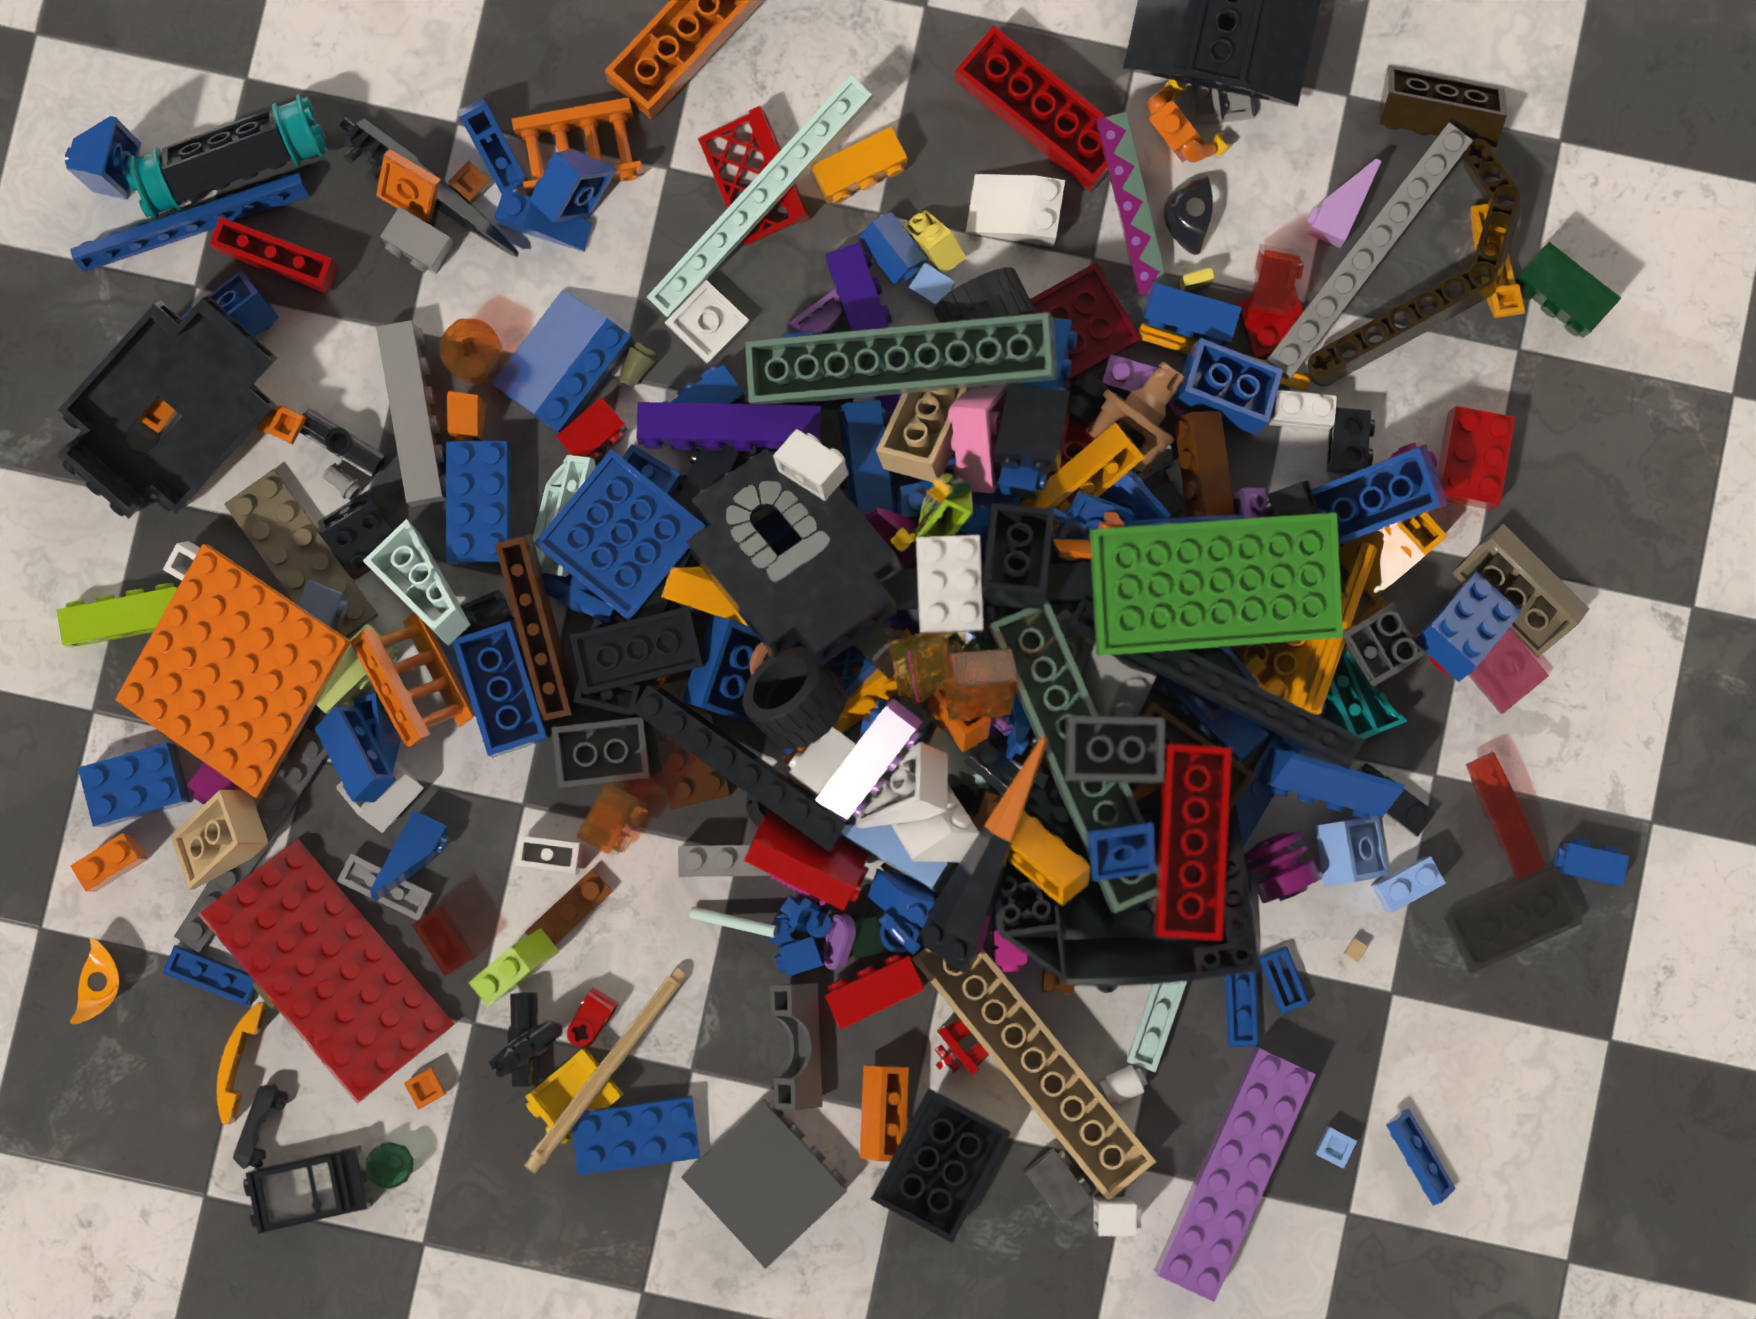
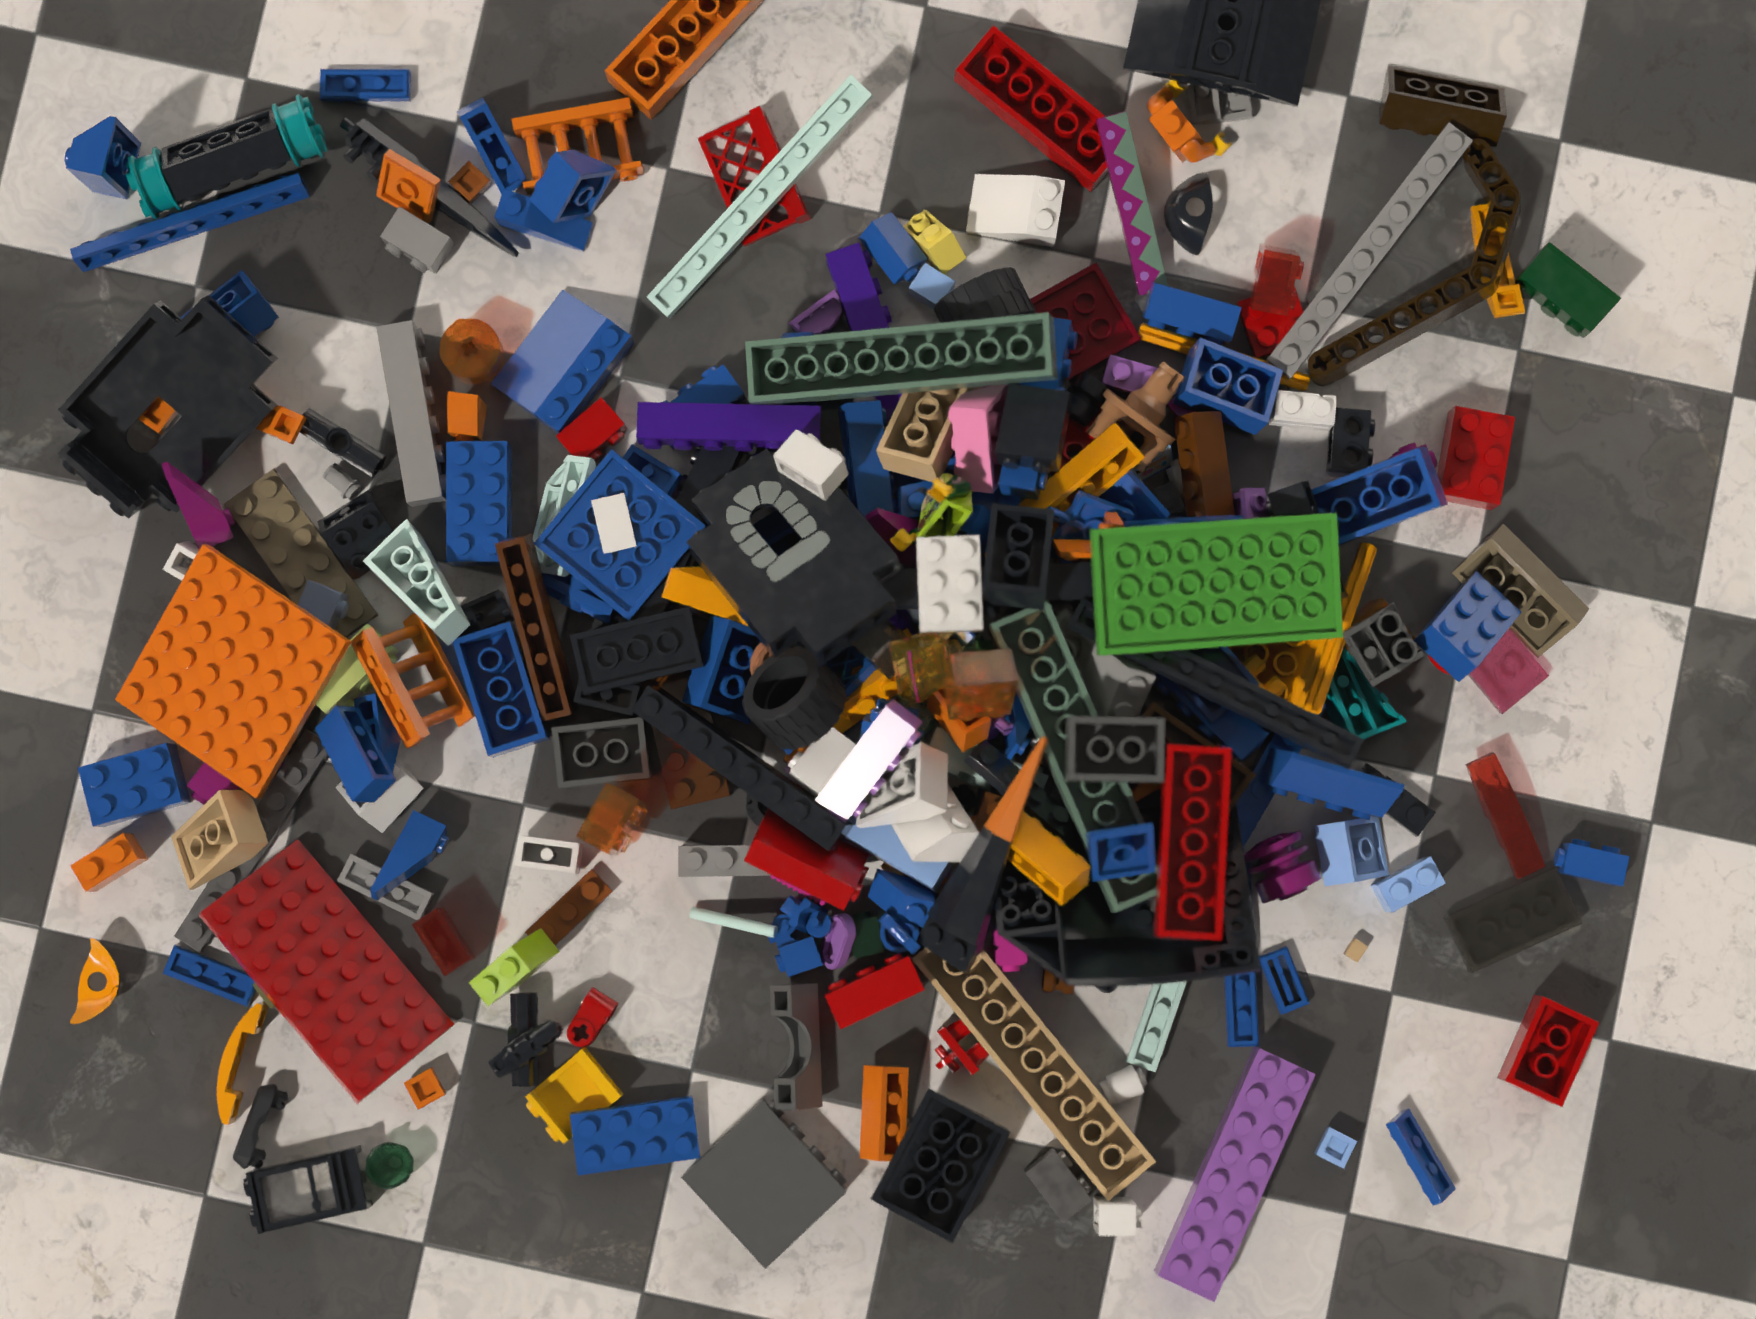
lime brick [56,583,178,648] -> none
red brick [209,217,339,294] -> none
tan piece [524,968,687,1174] -> none
olive cone [619,341,657,388] -> none
white plate [665,280,750,365] -> none
light orange brick [811,126,907,204] -> none
light yellow tile [1179,268,1214,291] -> none
lavender slope [1307,159,1381,248] -> none
light orange slope [1339,513,1447,599] -> none
none -> magenta slope [162,462,235,550]
none -> blue tile [320,69,411,101]
none -> white sticker [591,493,637,554]
none -> red brick [1497,995,1599,1107]

